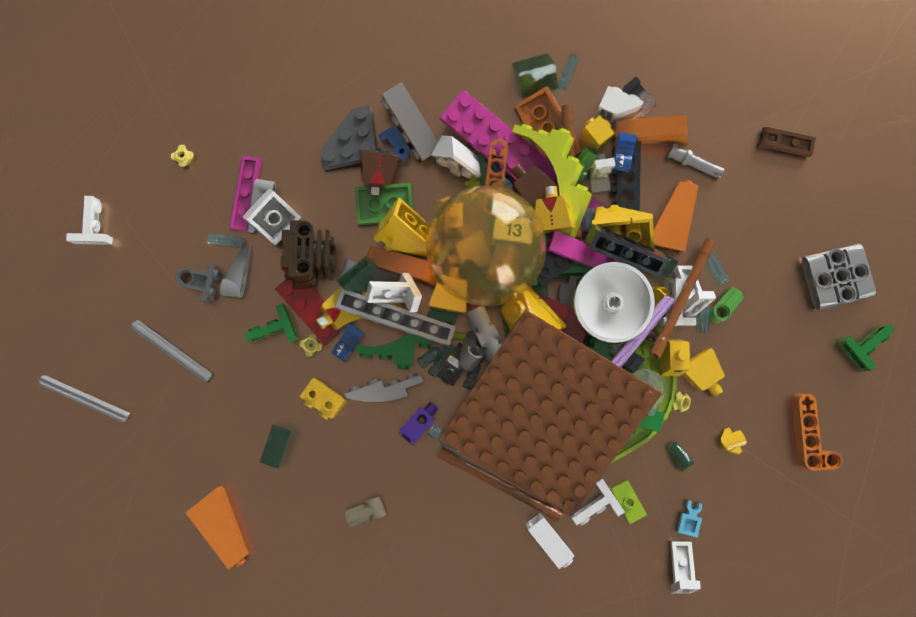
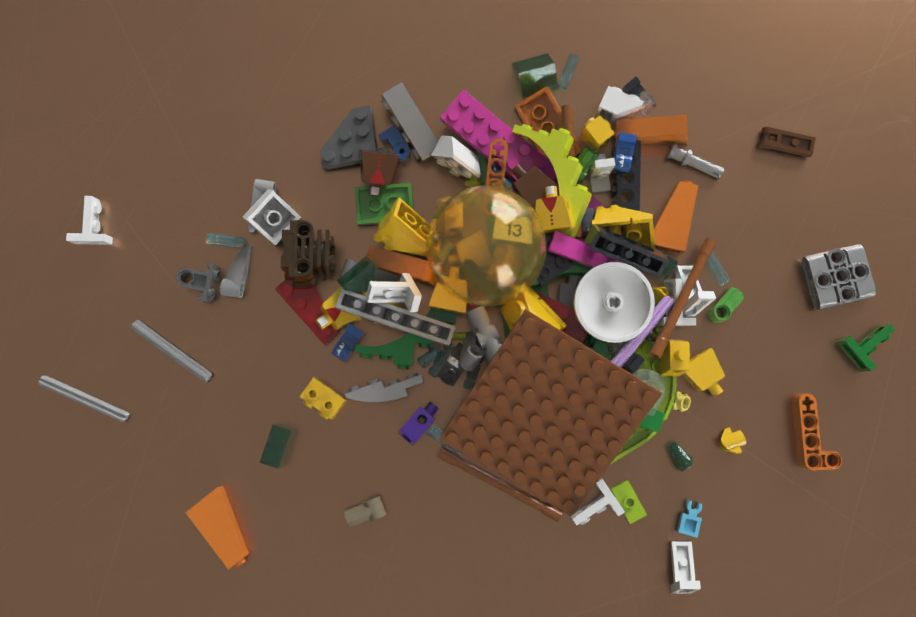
light yellow plate [171,145,194,167] -> none
dark pink tile [229,156,262,232] -> none
green bracket [244,303,299,343] -> none
light yellow plate [300,334,323,357] -> none
white window [525,512,574,569] -> none
clear light blue axle [698,306,710,332] -> none

